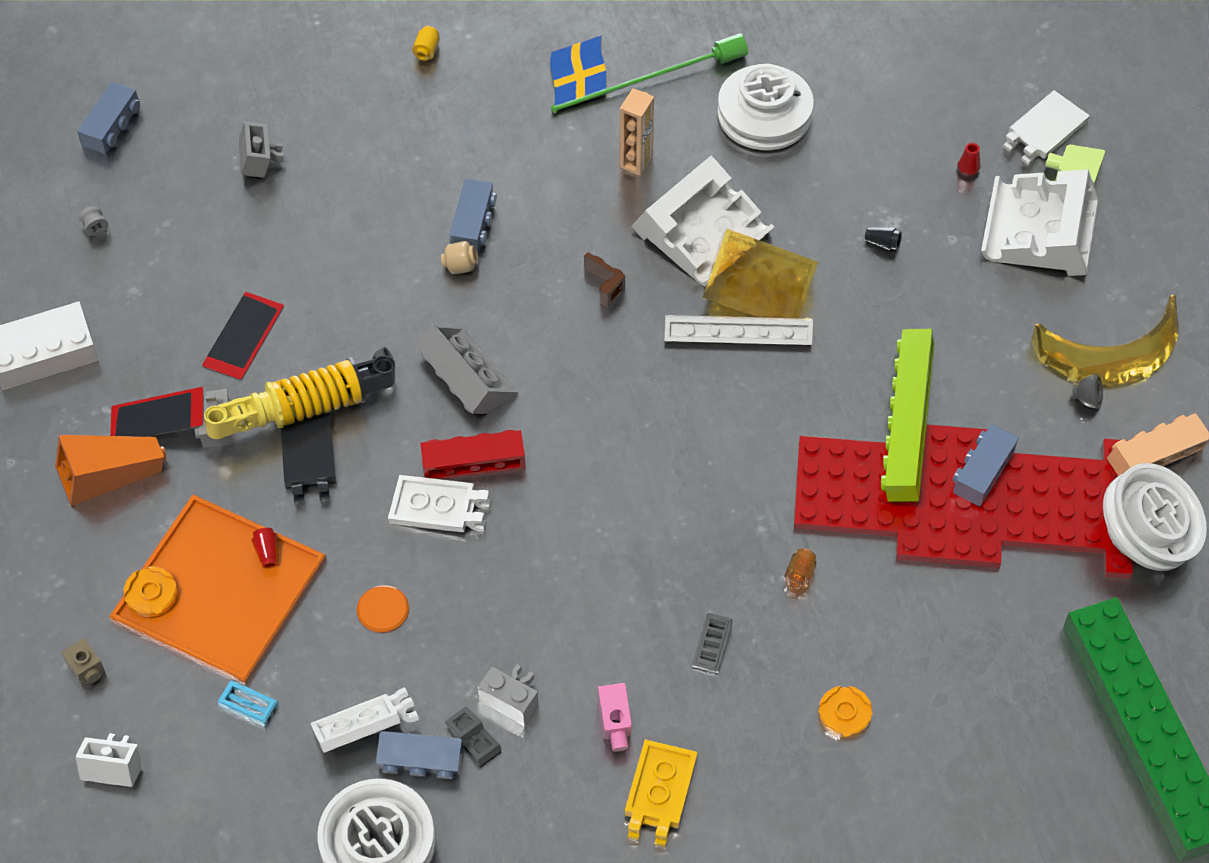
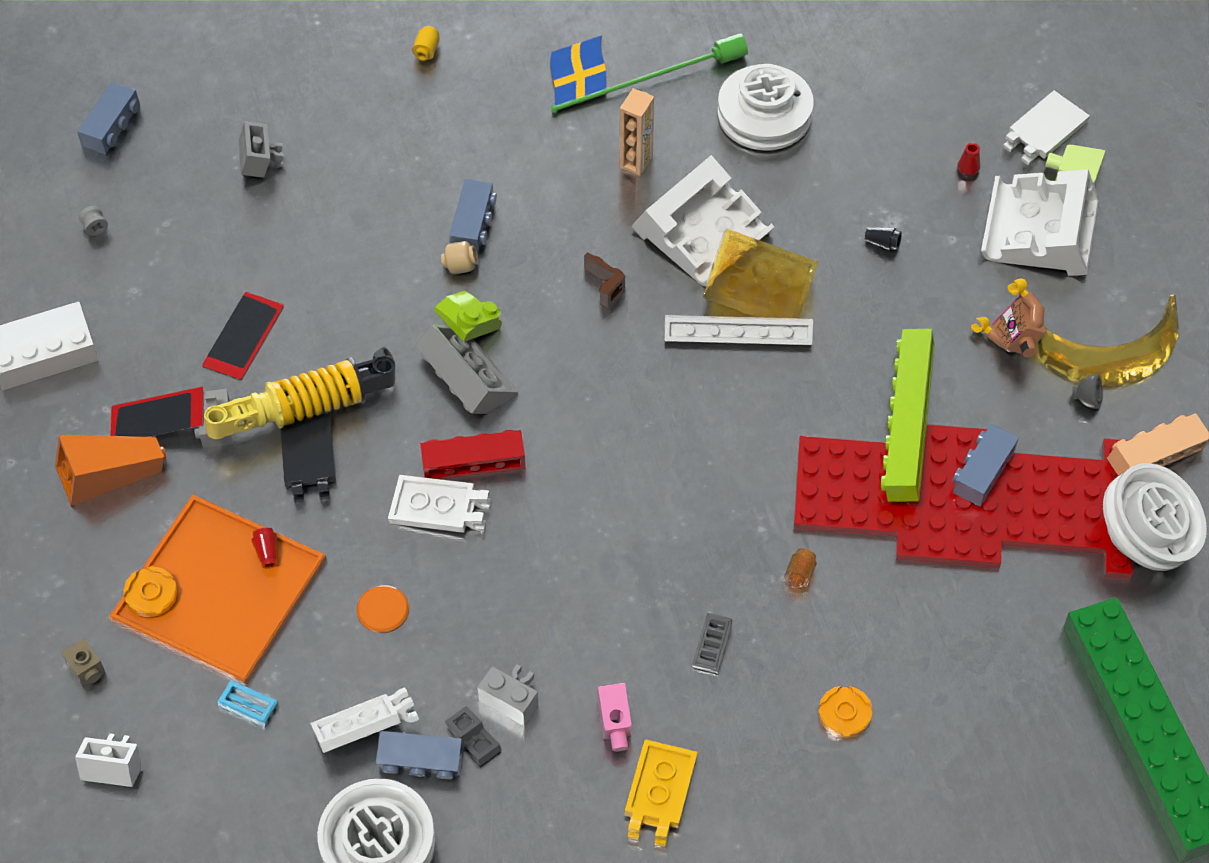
none -> lime slope [434,291,502,342]
none -> nougat torso [971,278,1046,358]

